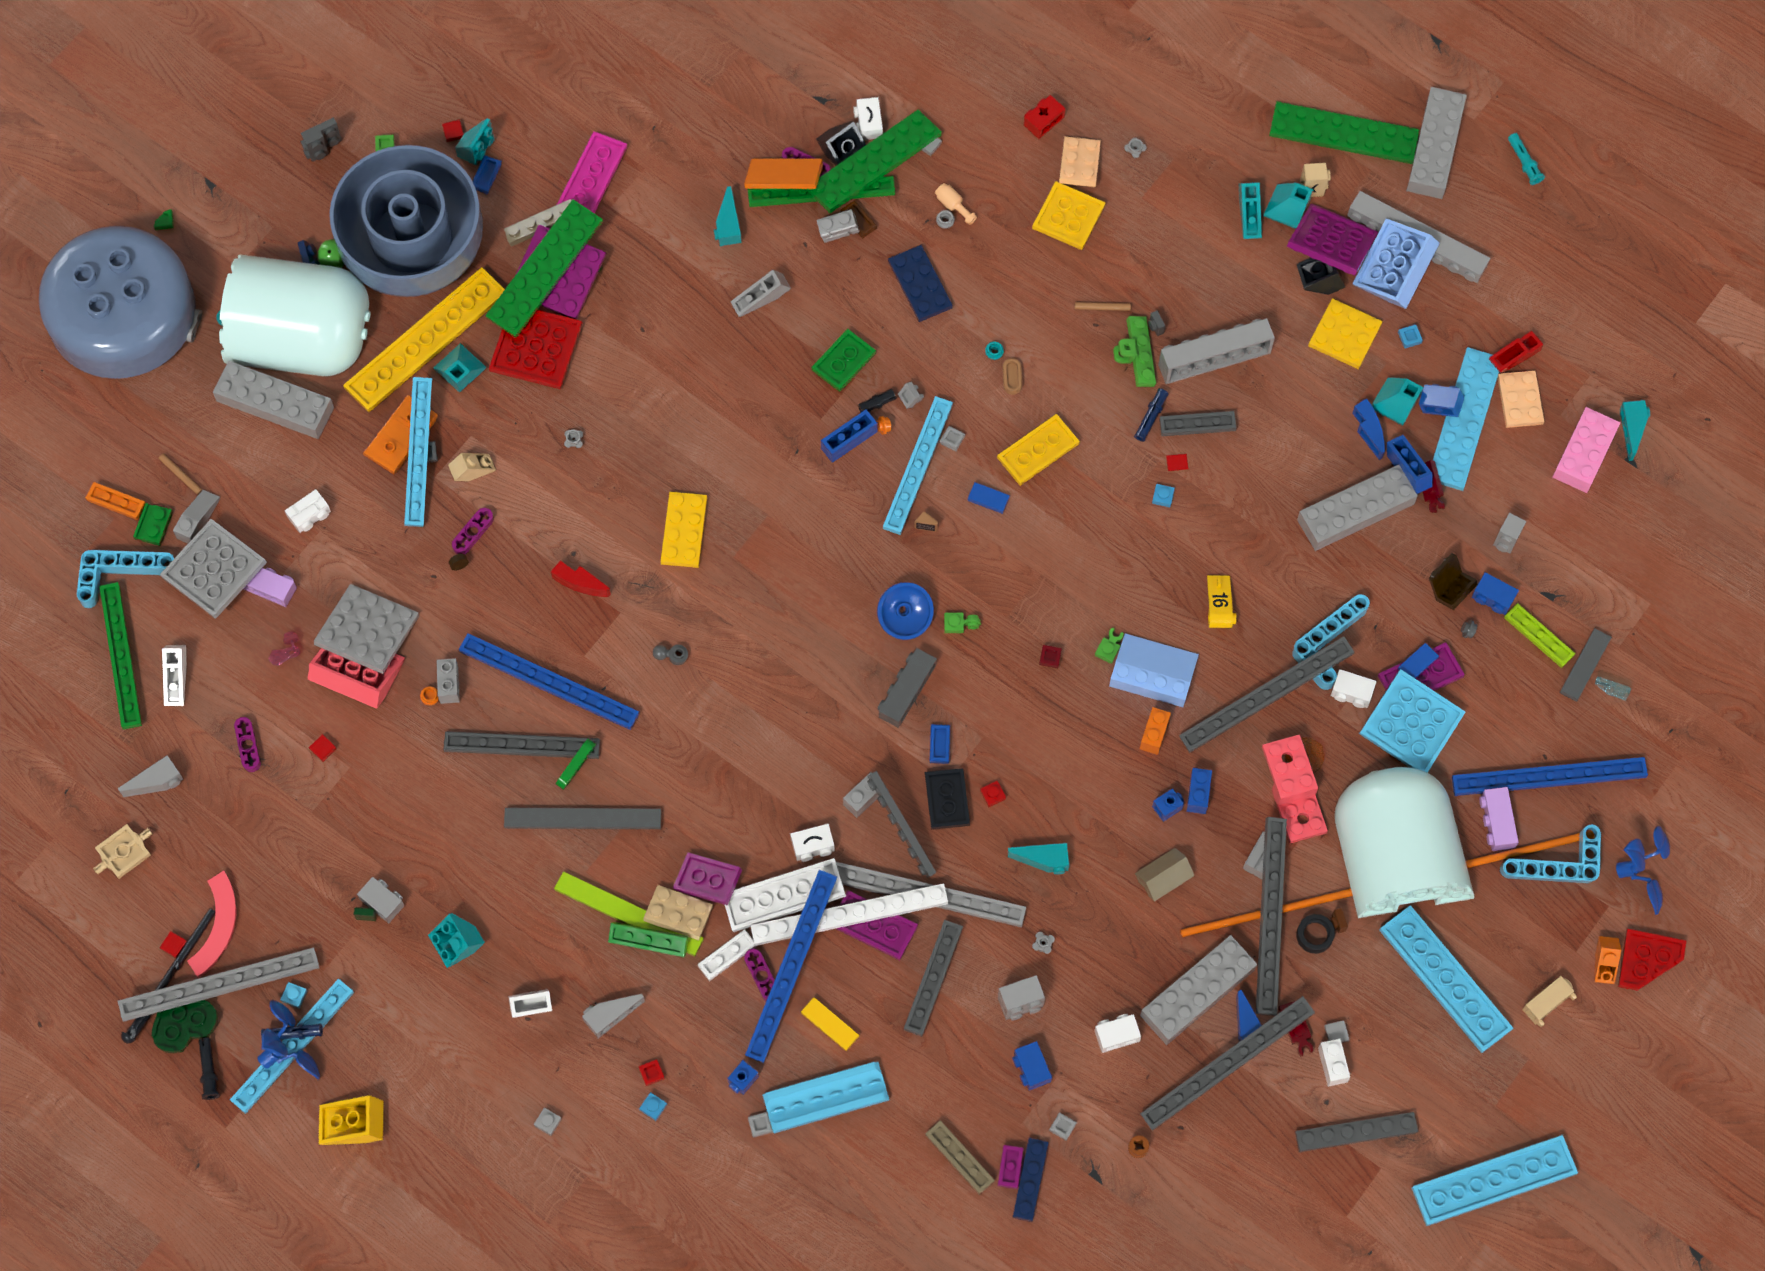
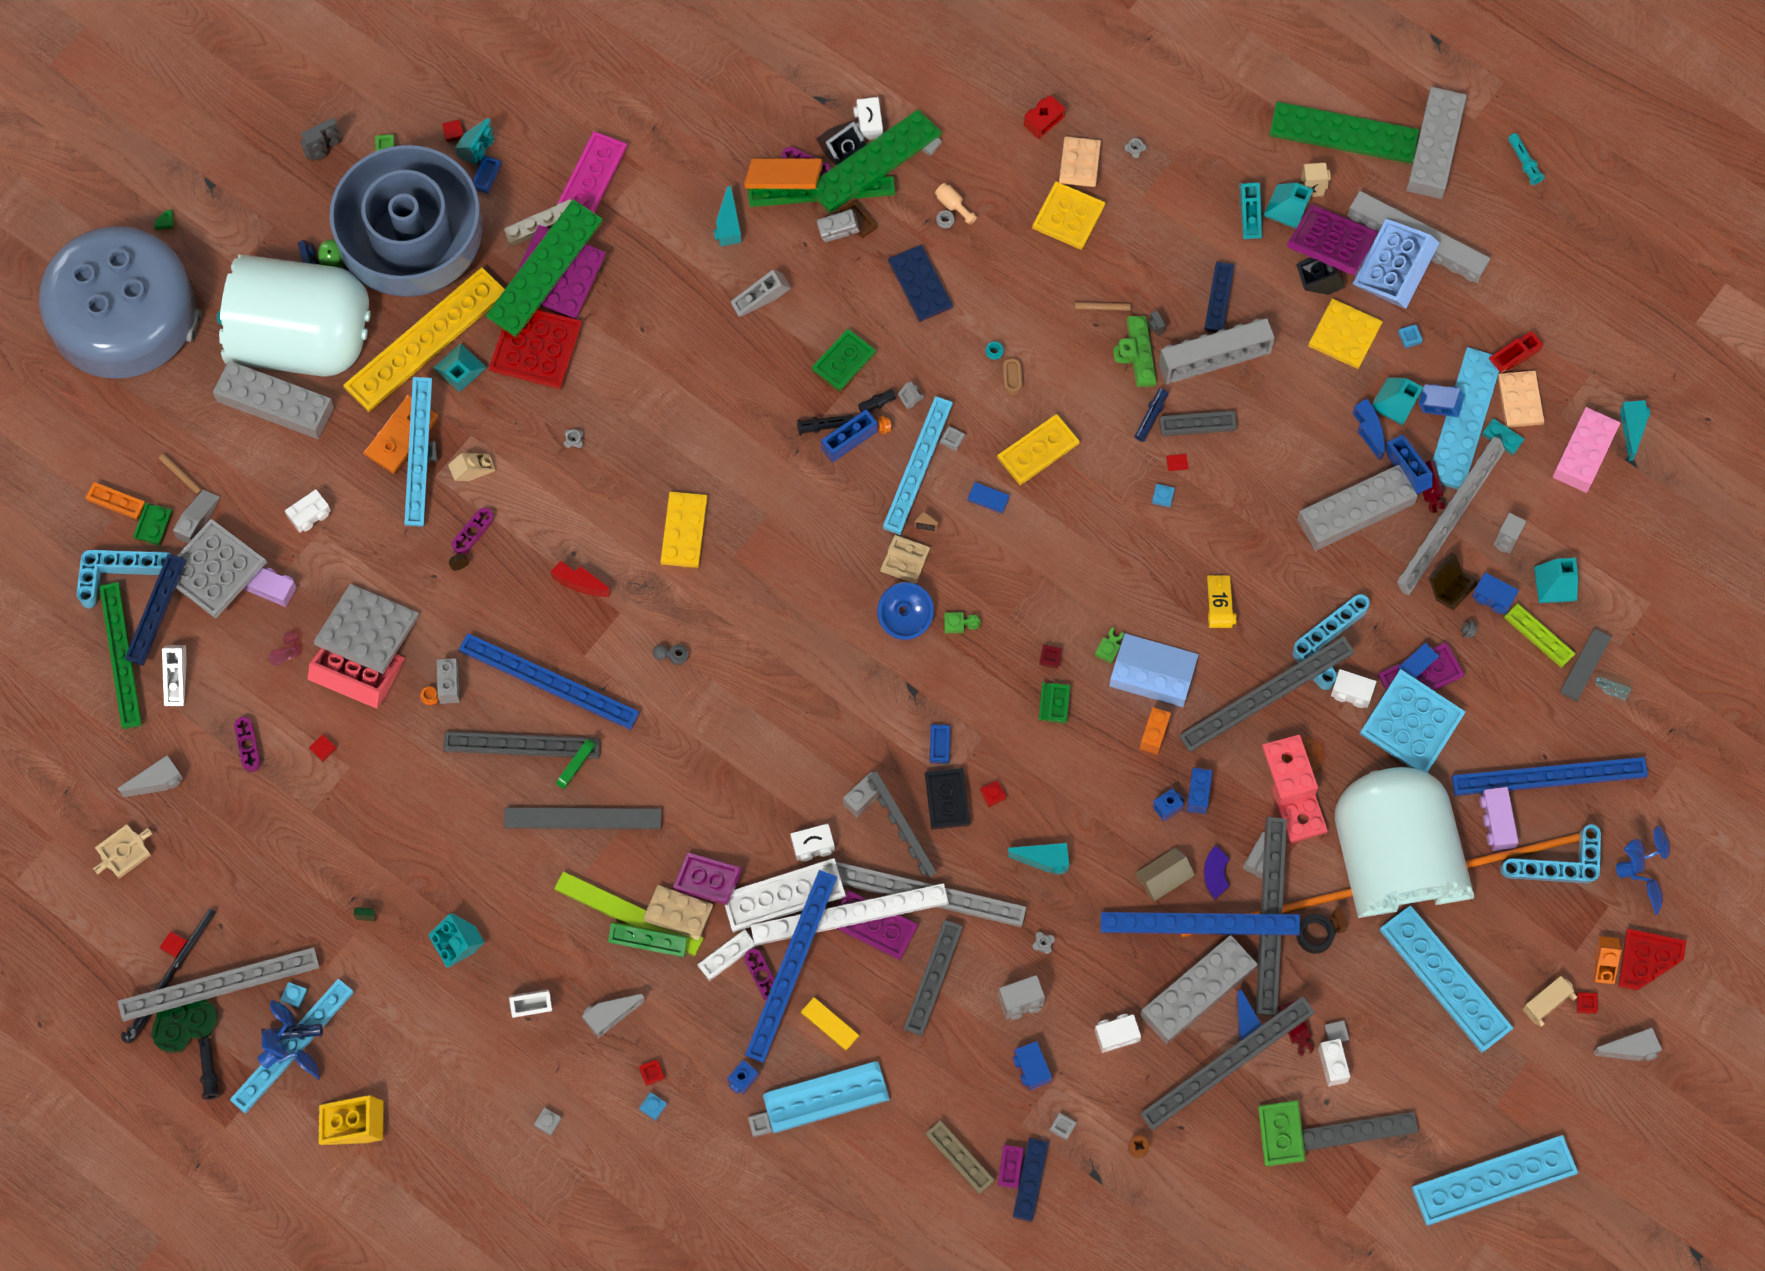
coral tile [187,871,237,978] -> none
light grey brick [357,877,404,924] -> none
dark grey brick [877,648,937,728] -> none
none -> dark blue tile [125,554,187,666]
none -> black pin [797,414,854,436]
none -> tan slope [880,535,930,584]
none -> green plate [1038,682,1070,724]
none -> blue plate [1101,912,1300,936]
none -> dark blue plate [1204,262,1234,333]
none -> dark purple tile [1204,846,1230,900]
none -> bright green tile [1258,1100,1306,1167]
none -> light grey plate [1397,437,1505,595]
none -> teal plate [1482,418,1524,455]
none -> teal slope [1534,558,1578,604]
none -> red tile [1576,992,1598,1014]
none -> light grey slope [1593,1028,1662,1062]

